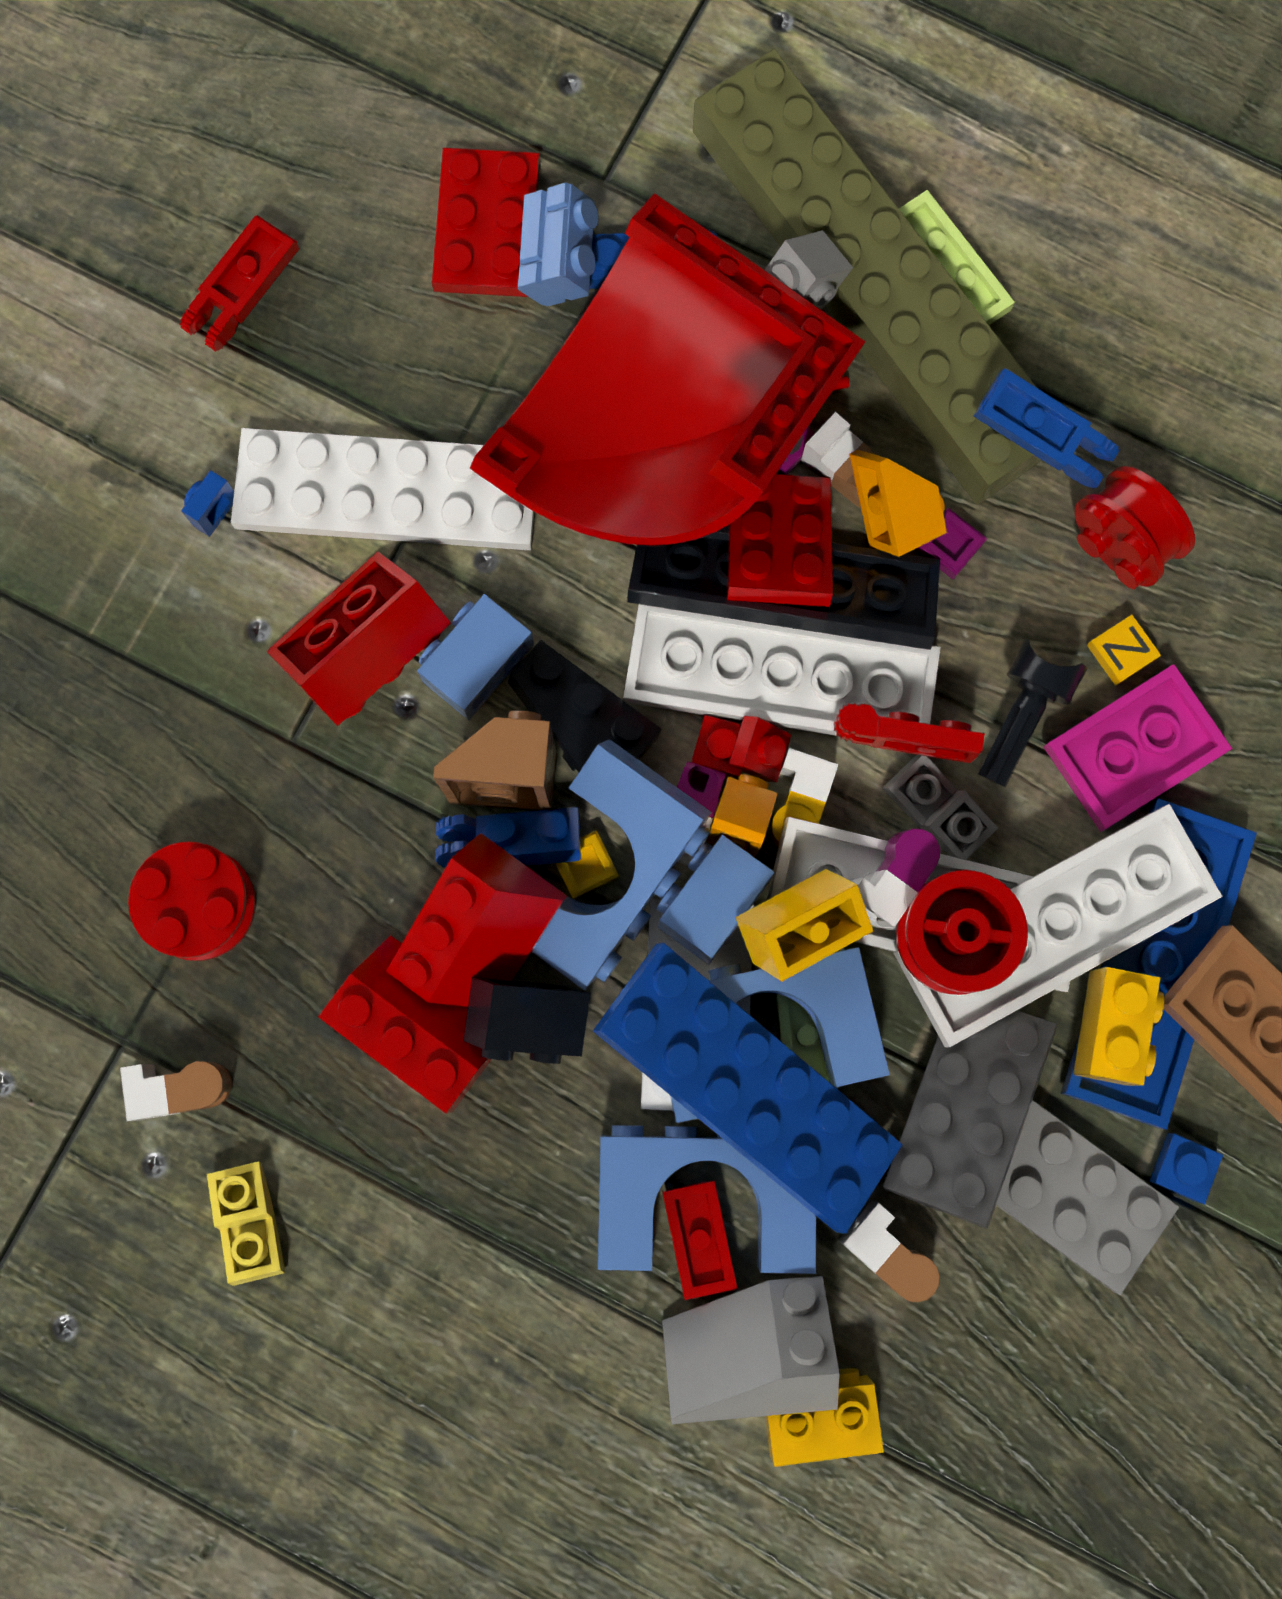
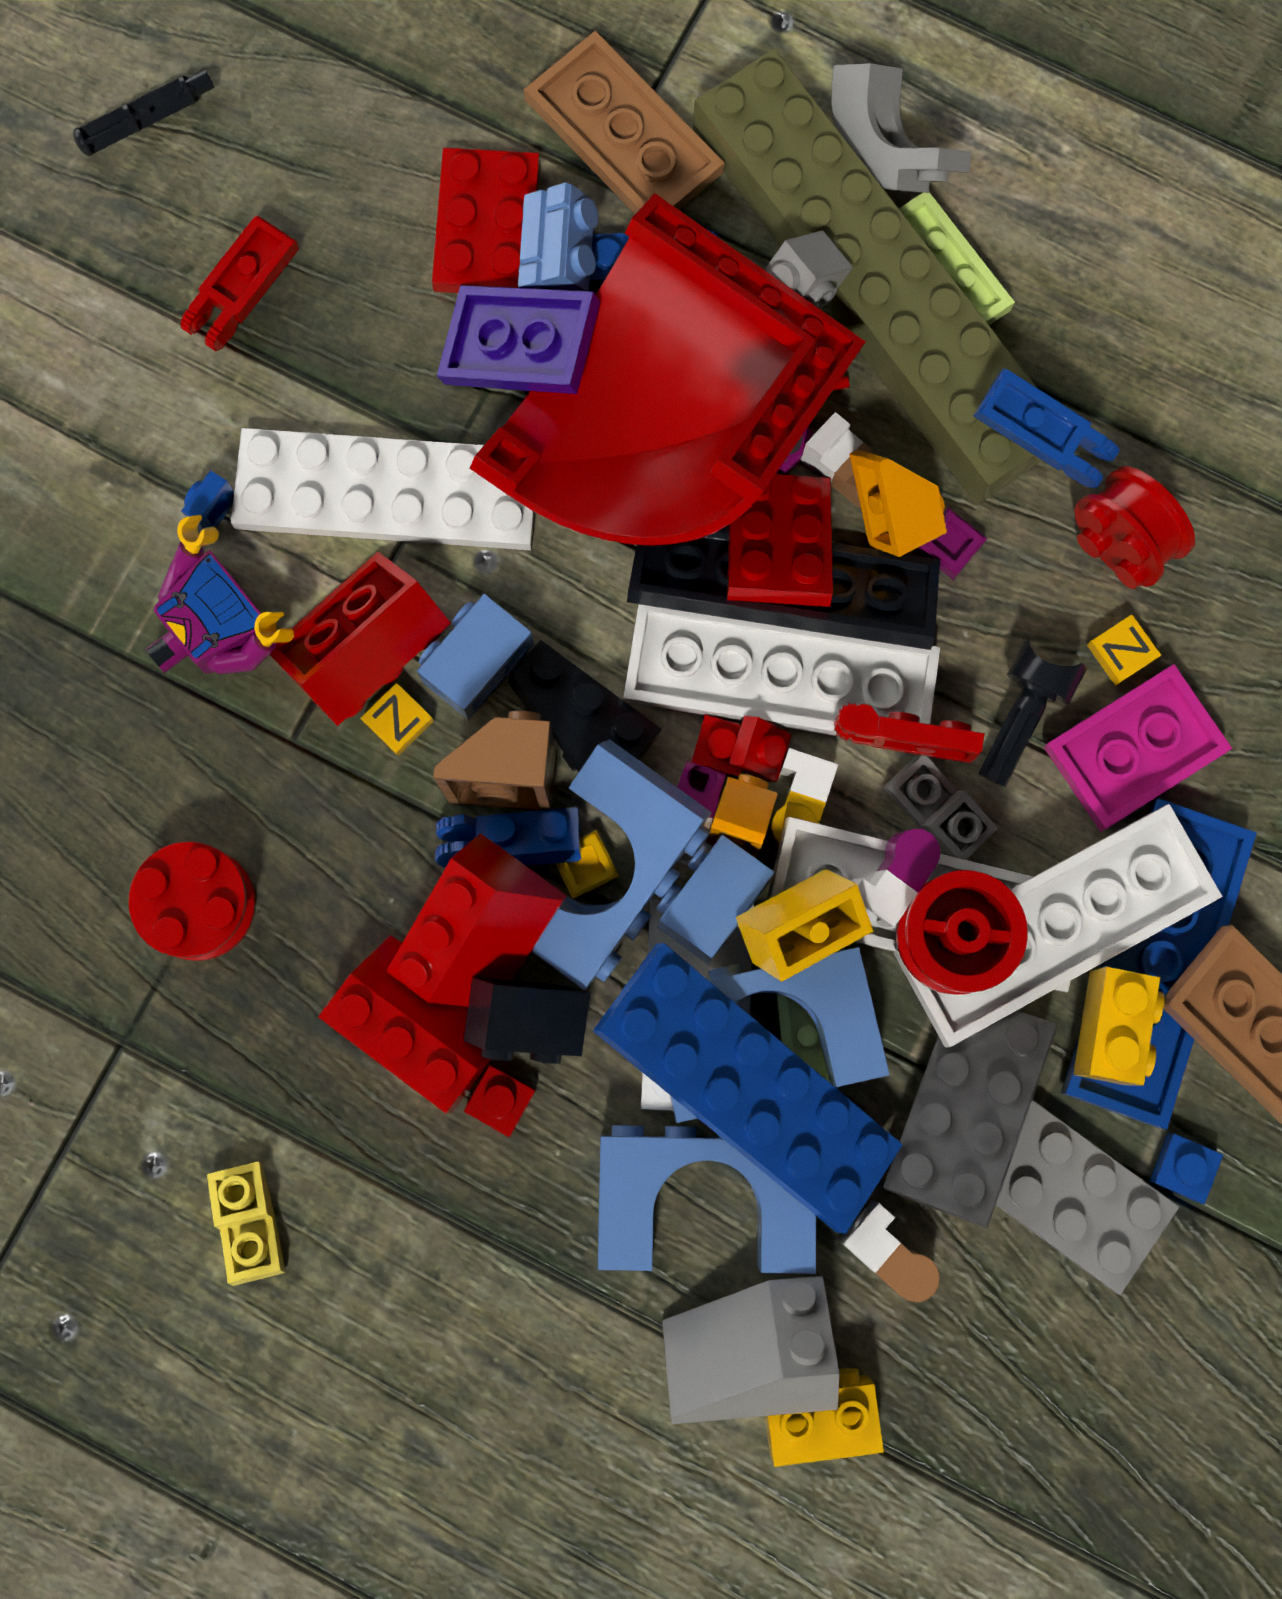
leg [120,1061,232,1121] -> none
red plate [662,1180,737,1300] -> none
none -> black piece [73,69,215,156]
none -> torso [145,515,294,675]
none -> yellow tile [360,683,434,756]
none -> dark purple plate [437,286,600,394]
none -> red plate [463,1065,536,1138]
none -> medium nougat plate [523,31,725,214]
none -> light grey arch [832,63,972,193]

